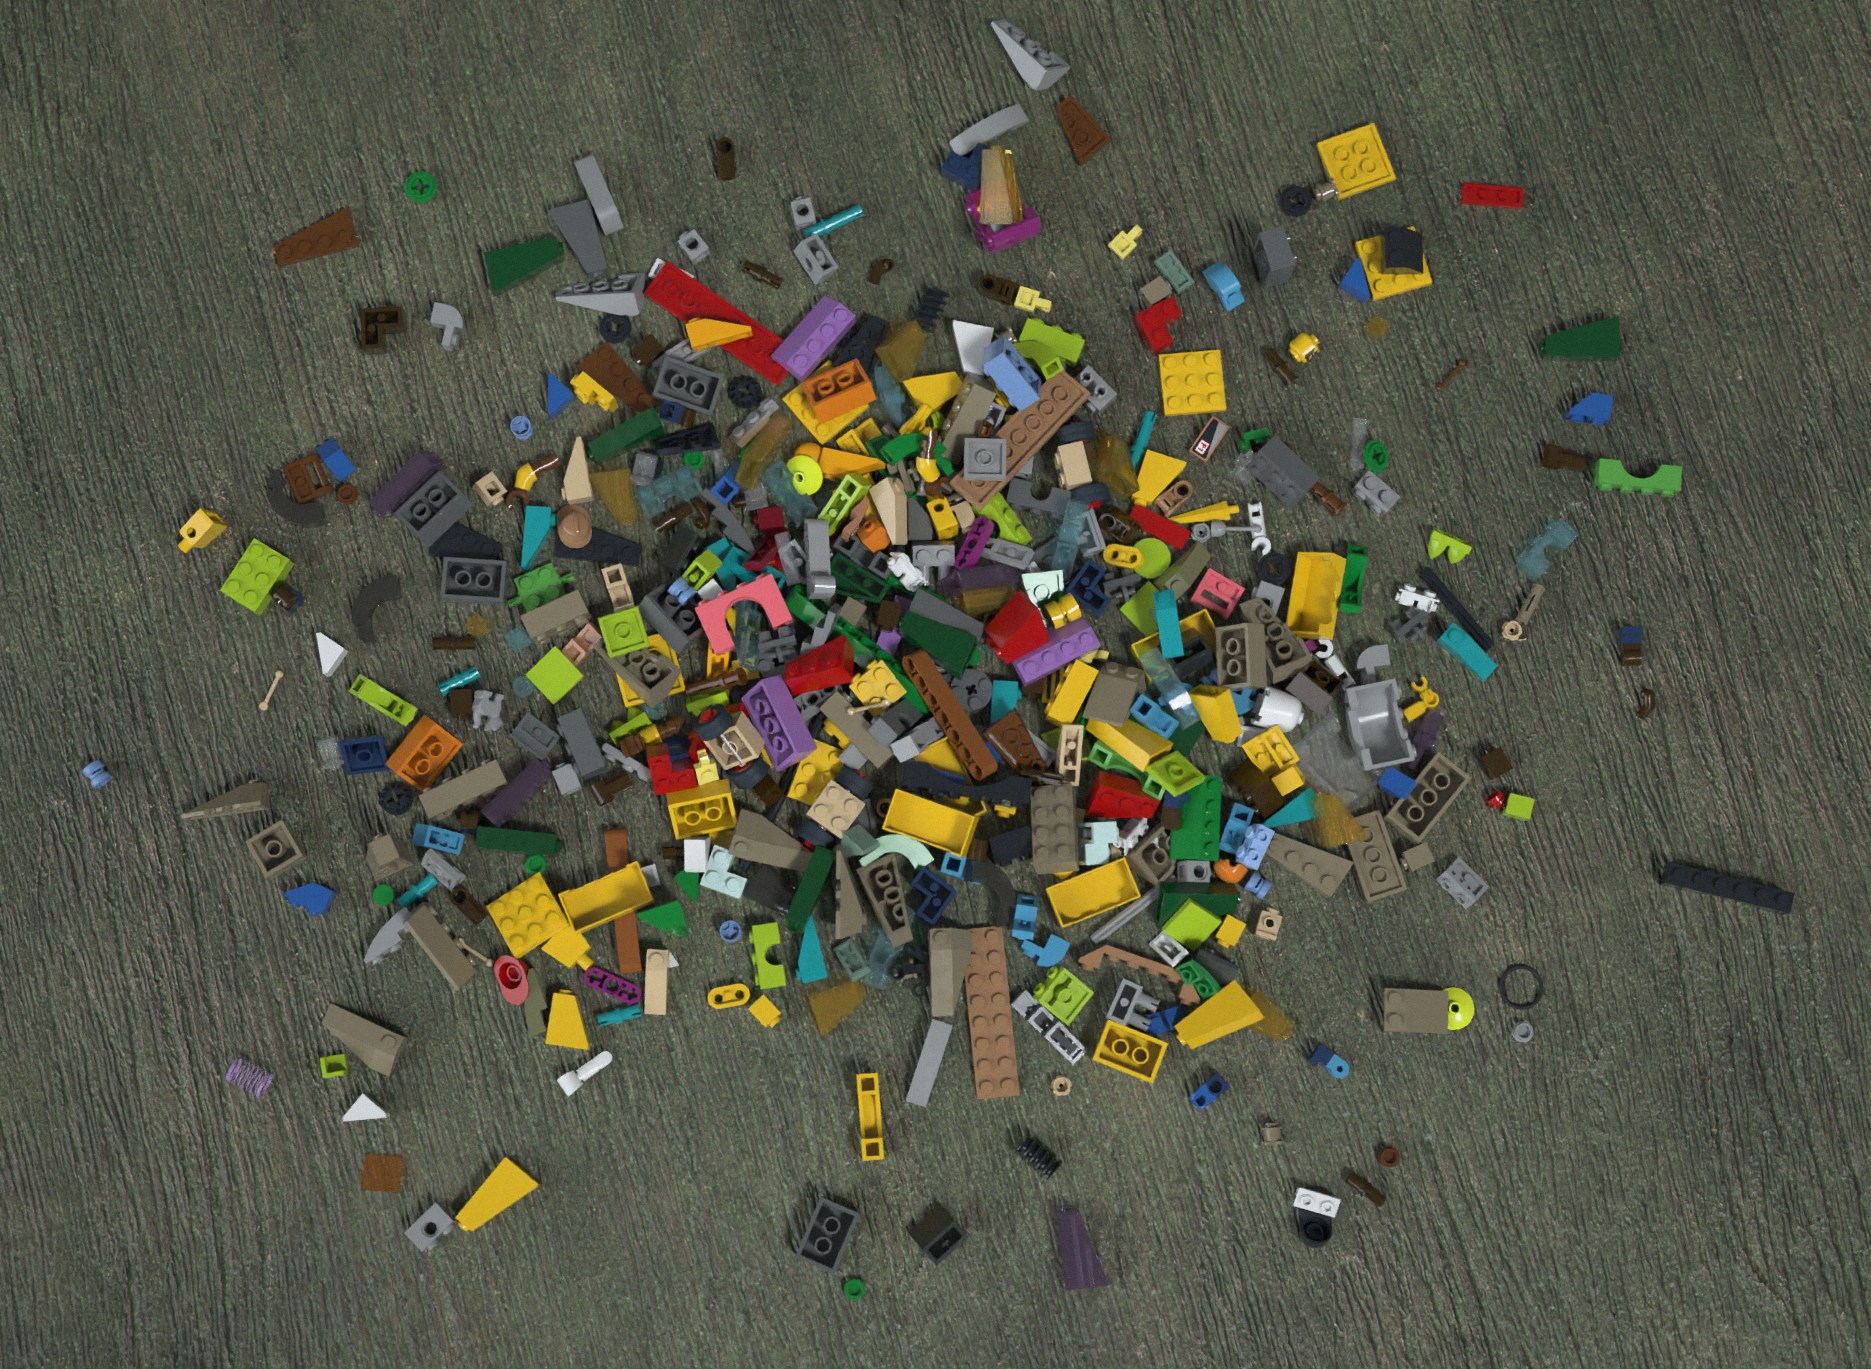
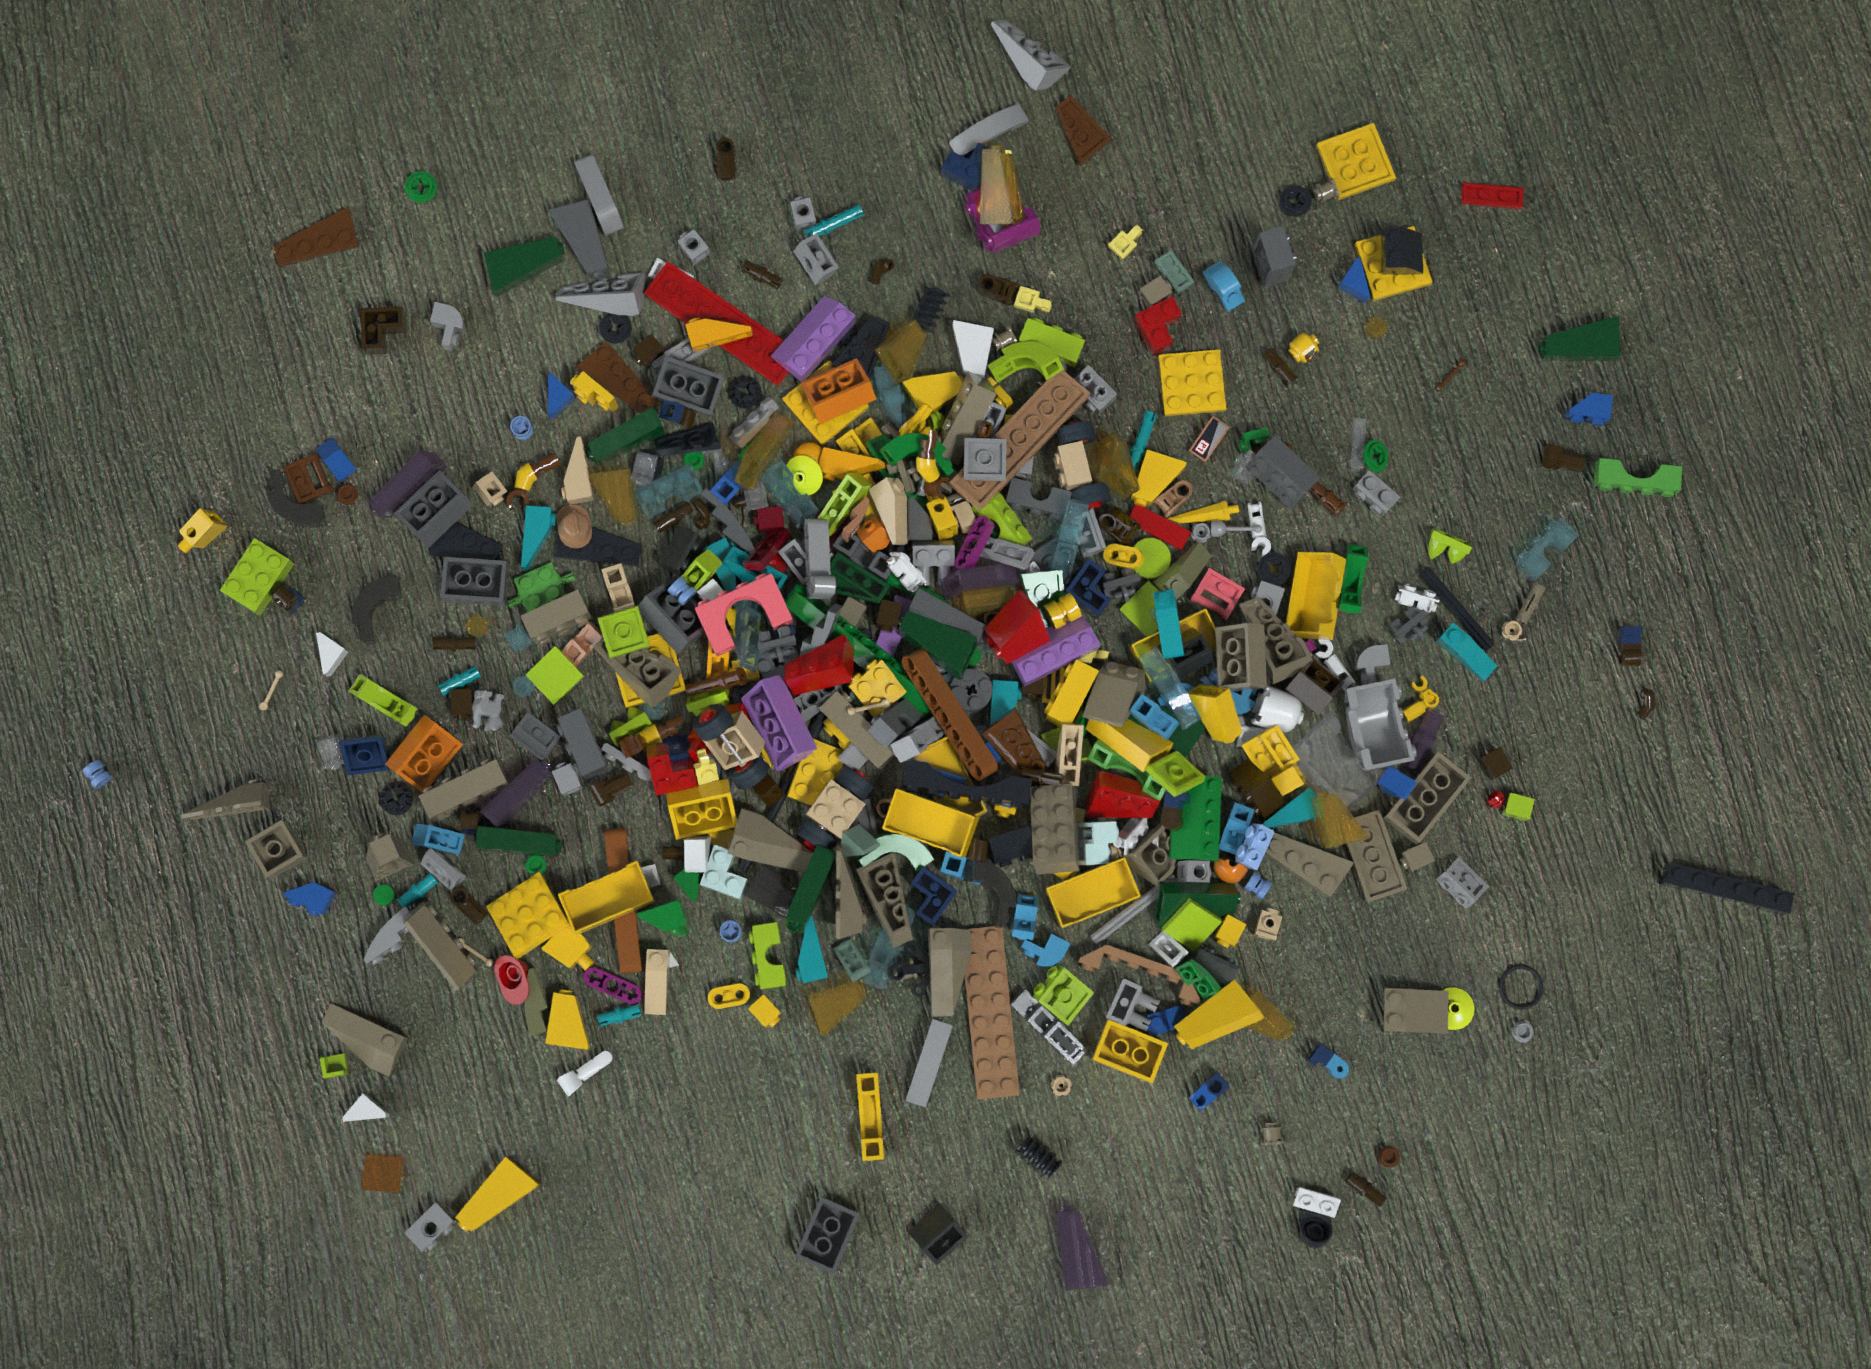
lavender piece [226,1057,273,1098] -> none
clear piece [774,532,802,586] -> none
green tile [844,1278,865,1300] -> none
medium blue brick [982,335,1041,411] -> none

